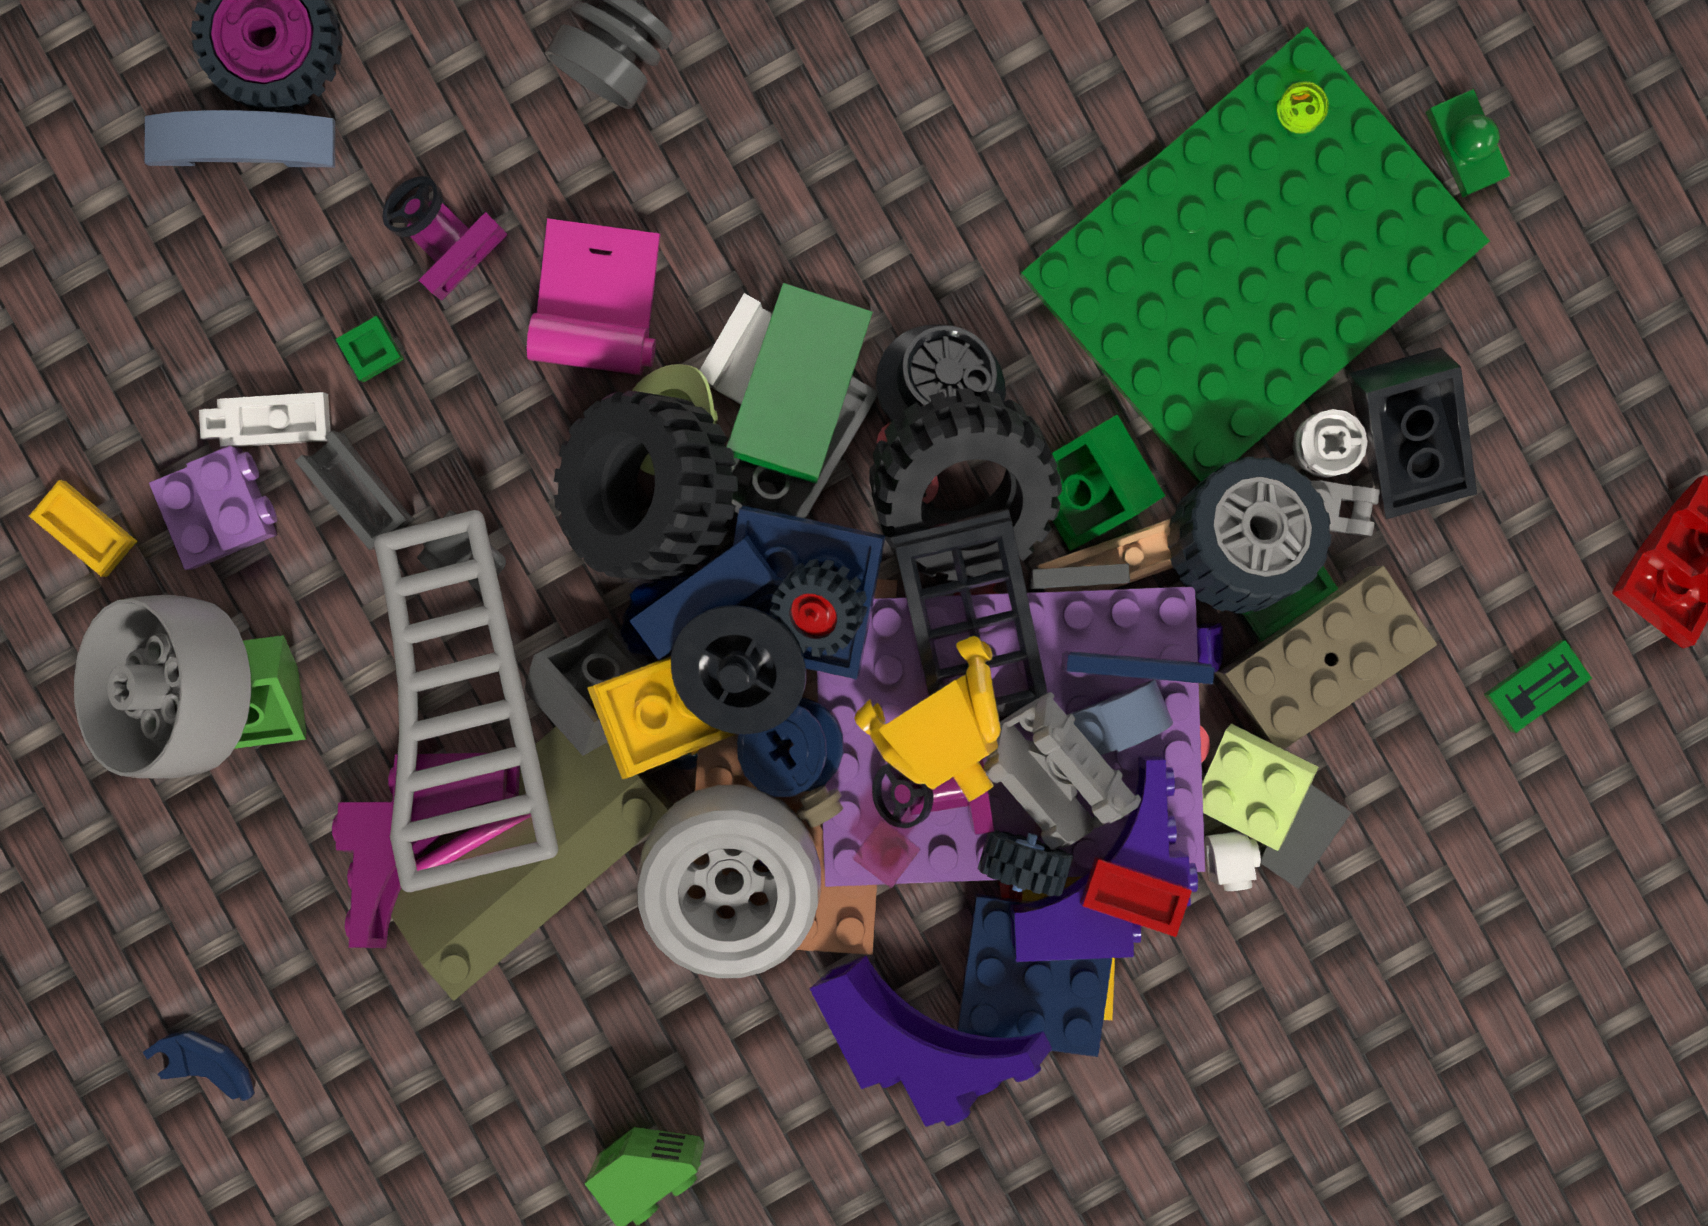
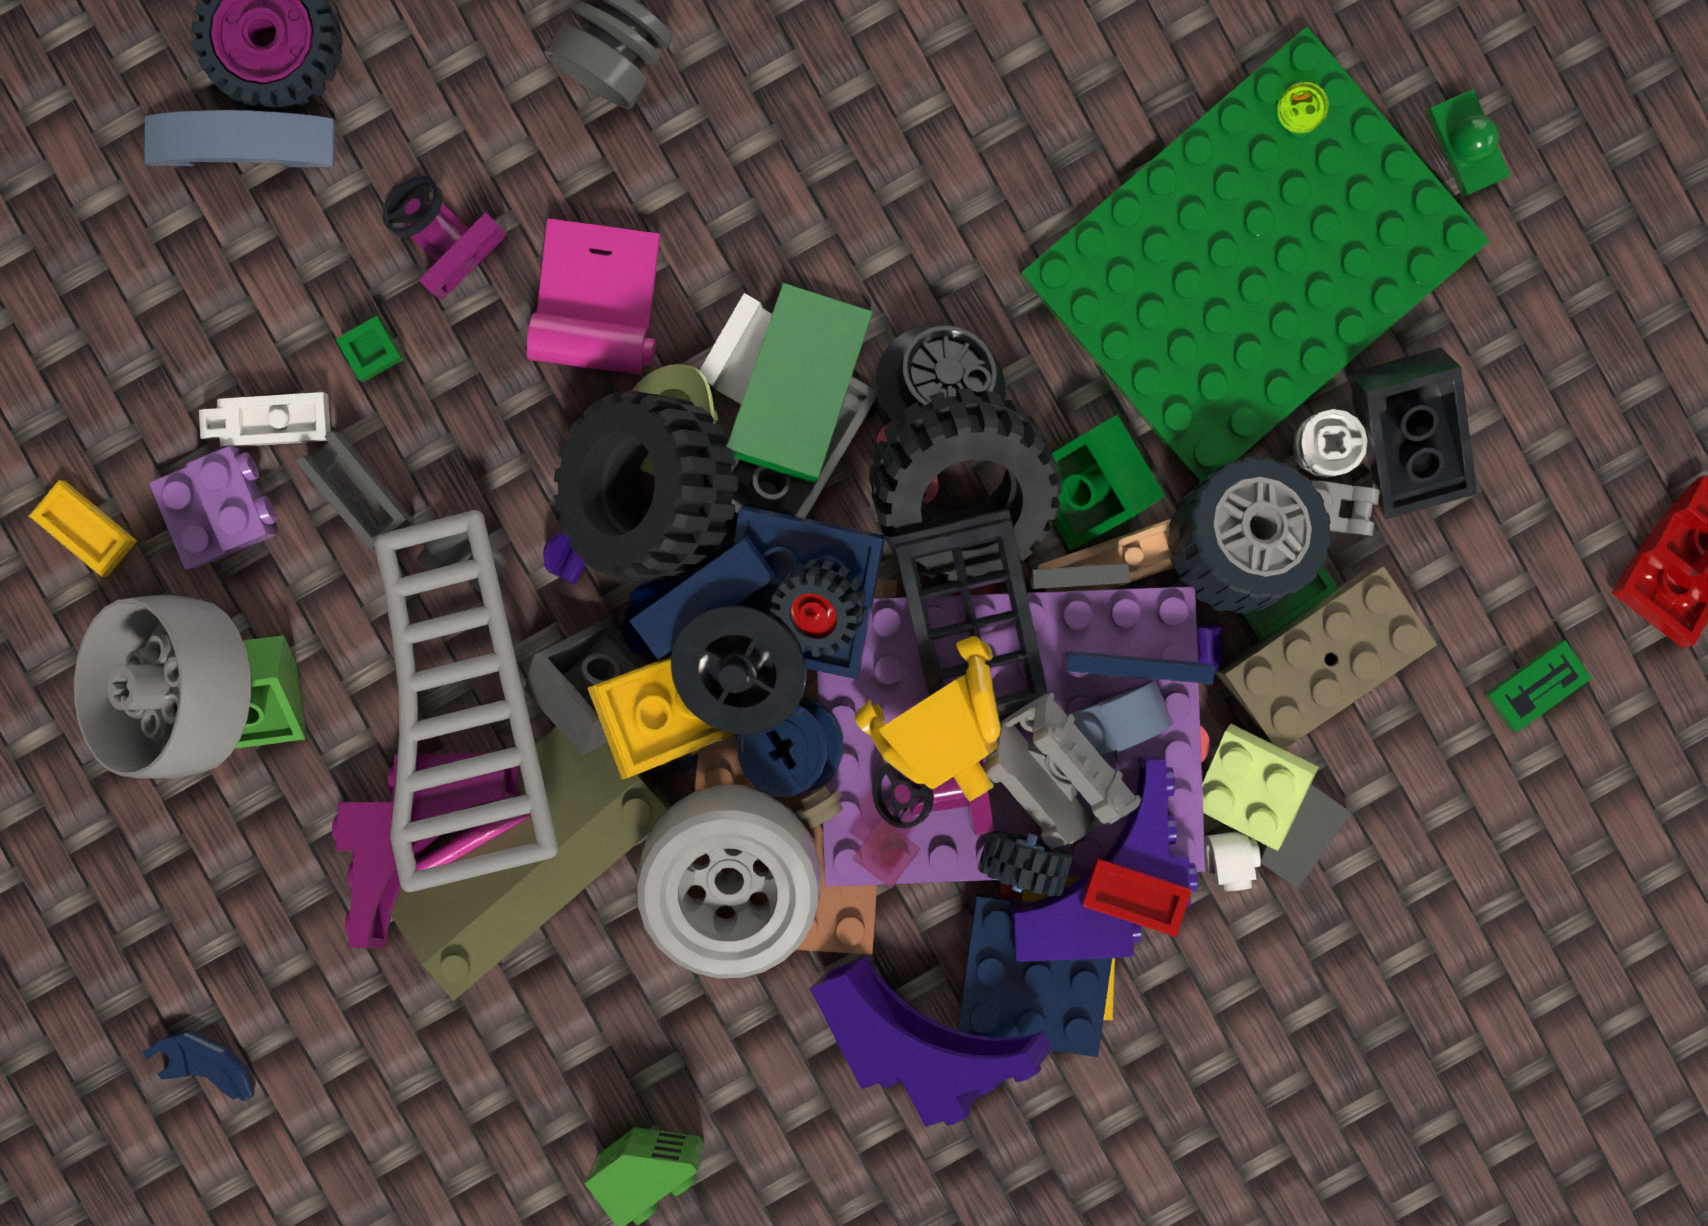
none -> dark purple plate [543,530,586,584]

